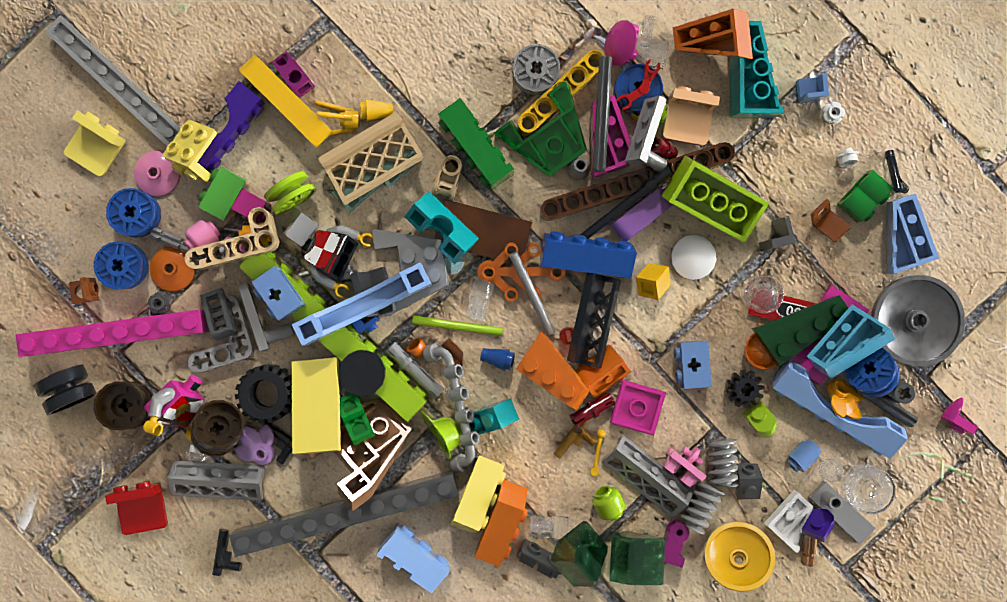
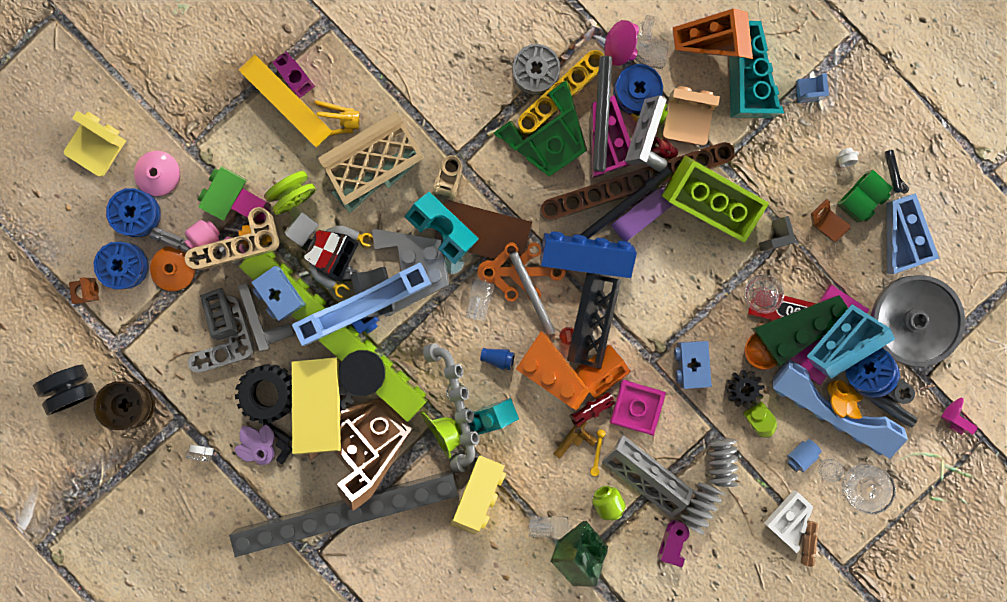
dark pink brick [15,310,210,357] -> none
light grey plate [45,15,180,146] -> none
red bracket [105,481,168,535] -> none
torso [143,375,204,441] -> none
dark grey plate [148,292,171,314] -> none
light yellow bracket [162,120,217,182] -> none
light grey fence [167,461,265,501] -> none
dark brown wheel [190,400,244,457] -> none
dark purple arch [197,81,265,173] -> none
black hose [212,529,242,576] -> none
green slope [340,393,375,446] -> none
yellow cone [360,99,393,122] -> none
light blue wedge [376,523,450,593] -> none
light grey pin [386,342,444,399] -> none
orange hinge [407,338,426,358] -> none
lime bar [412,315,503,337] -> none
green wedge [438,98,514,191] -> none
reddish brown arm [441,338,463,366] -> none
orange wedge [474,479,528,567] -> none
dark grey hinge [516,539,564,579] -> none
light grey cone [567,157,590,180] -> none
clear green slope [610,531,665,585] -> none
red piece [616,59,660,111] -> none
yellow panel [636,263,671,300] -> none
bright pink hips [663,446,706,488] -> none
white dish [671,235,716,280] -> none
yellow dish [705,522,775,592] -> none
dark grey bracket [736,463,763,500] -> none
dark purple plate [802,508,835,543] -> none
light grey piece [808,481,875,545] -> none
white plate [822,102,845,124] -> none

